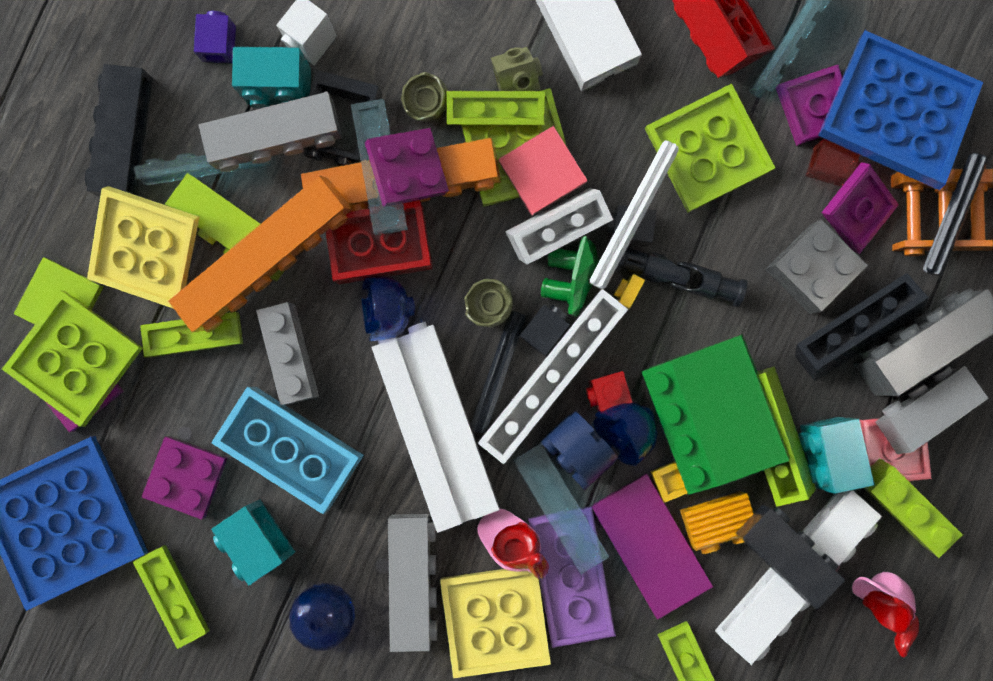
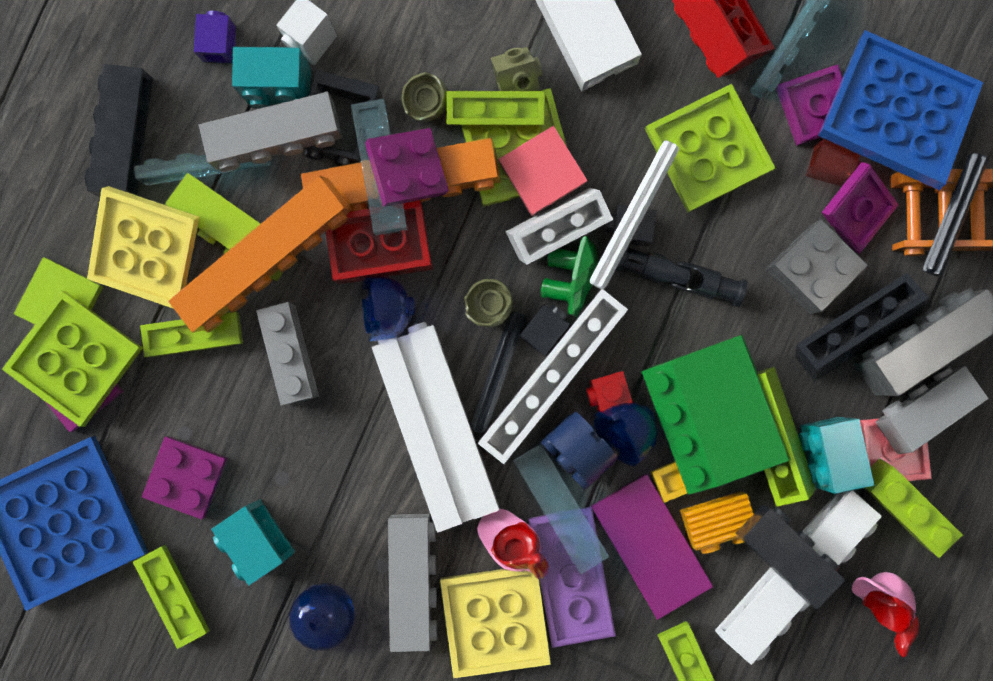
medium azure brick [211,387,364,514] -> none
yellow plate [614,274,645,310] -> none

